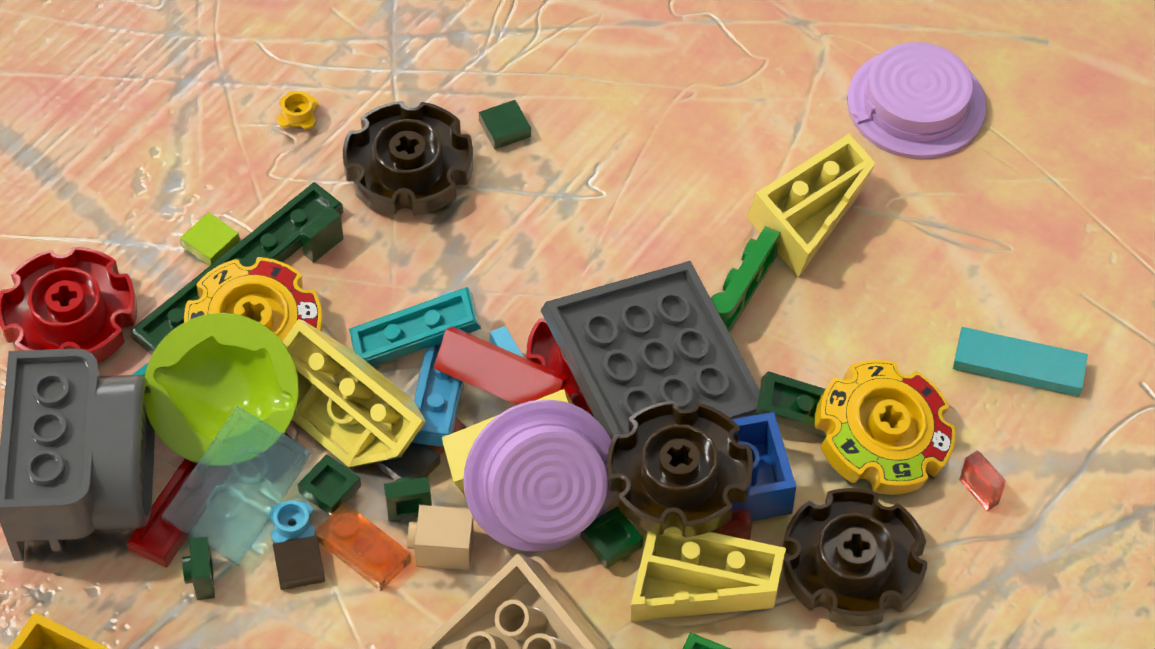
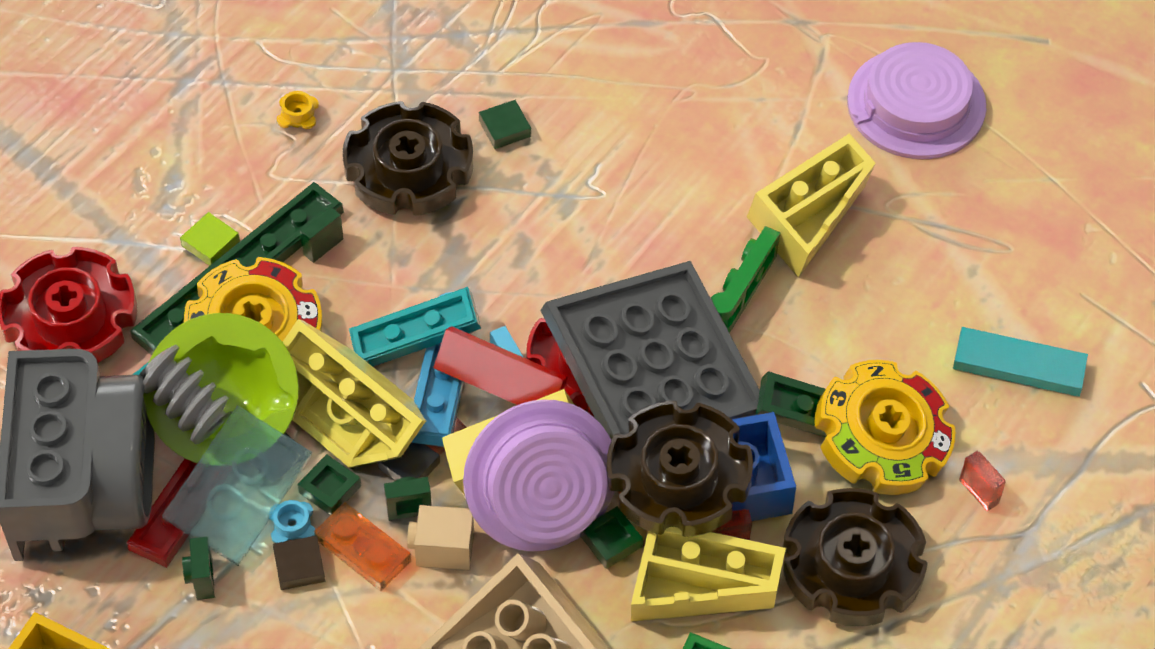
none -> light grey piece [139,345,232,444]

